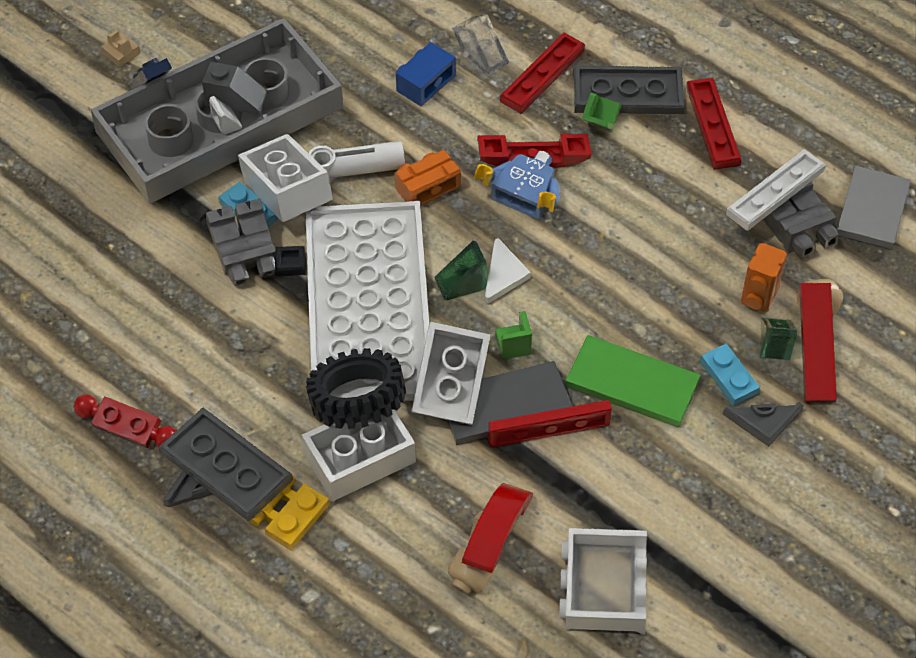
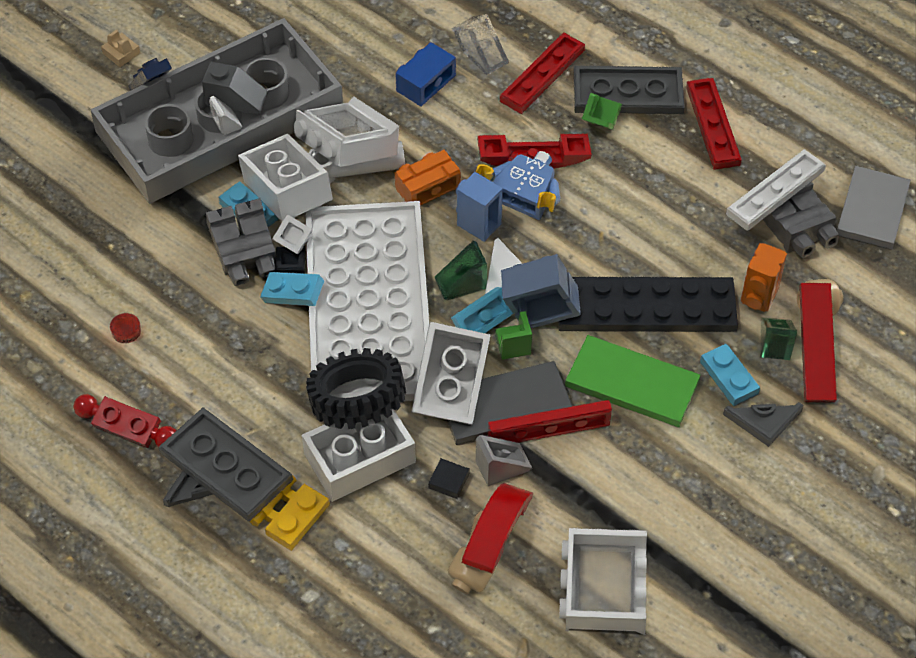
none -> clear red tile [110,313,141,343]
none -> medium azure plate [260,272,324,306]
none -> white tile [272,214,313,254]
none -> white window [294,97,399,167]
none -> black tile [428,458,470,499]
none -> medium azure plate [451,287,514,333]
none -> medium blue piece [456,172,503,242]
none -> light grey slope [476,435,532,486]
none -> sand blue piece [501,254,581,329]
none -> black plate [558,277,738,332]

